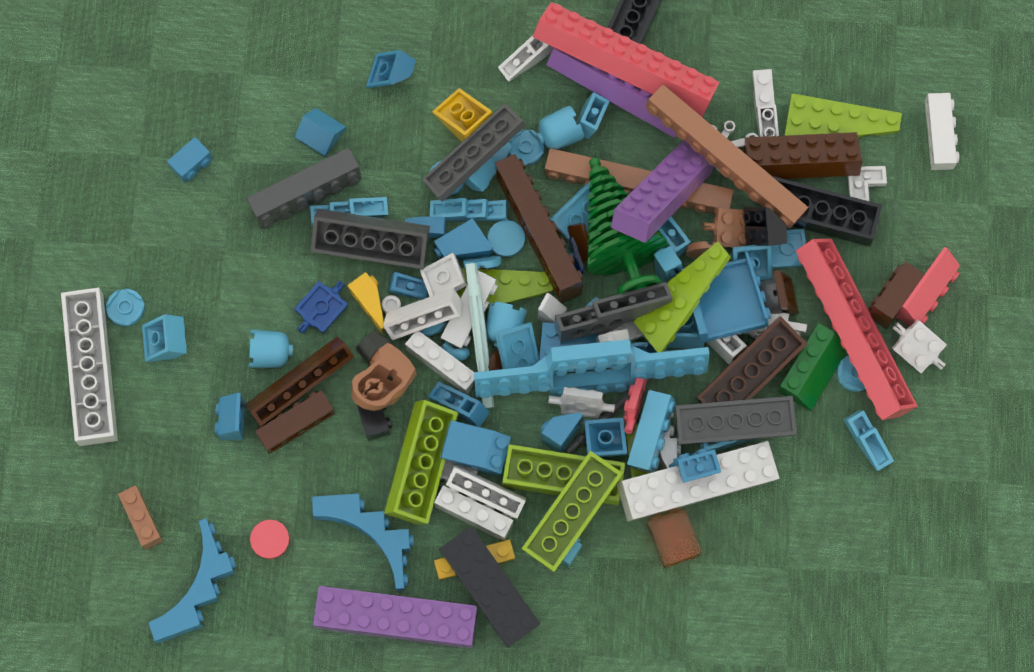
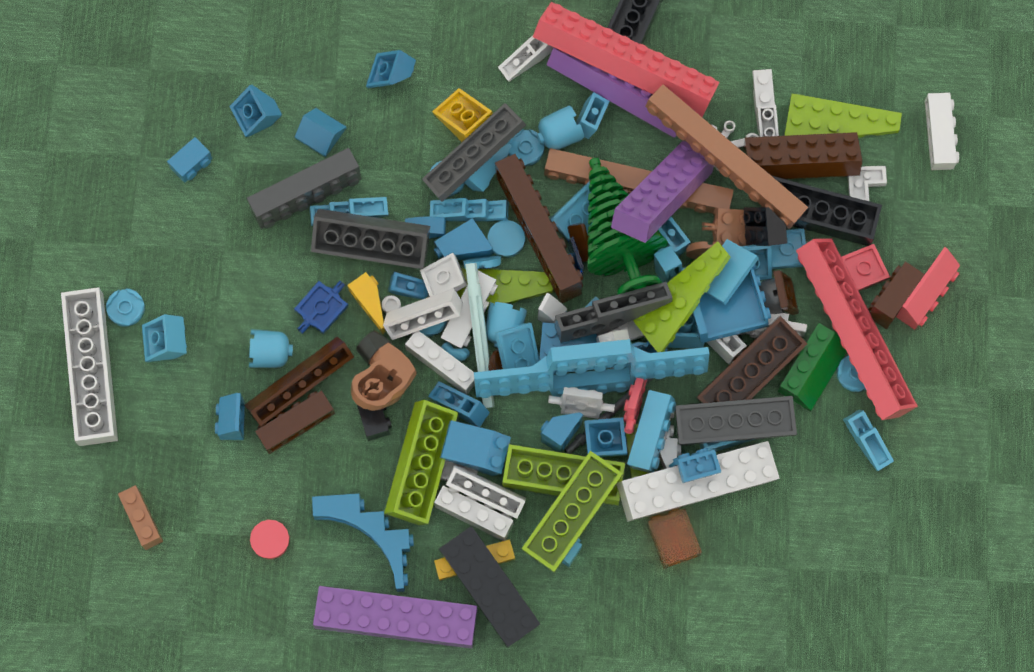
dark azure arch [148,518,237,644] -> none
white plate [892,319,947,373] -> none
none -> dark azure slope [229,85,282,137]
none -> medium azure tile [704,239,759,305]
none -> coral plate [841,244,890,291]

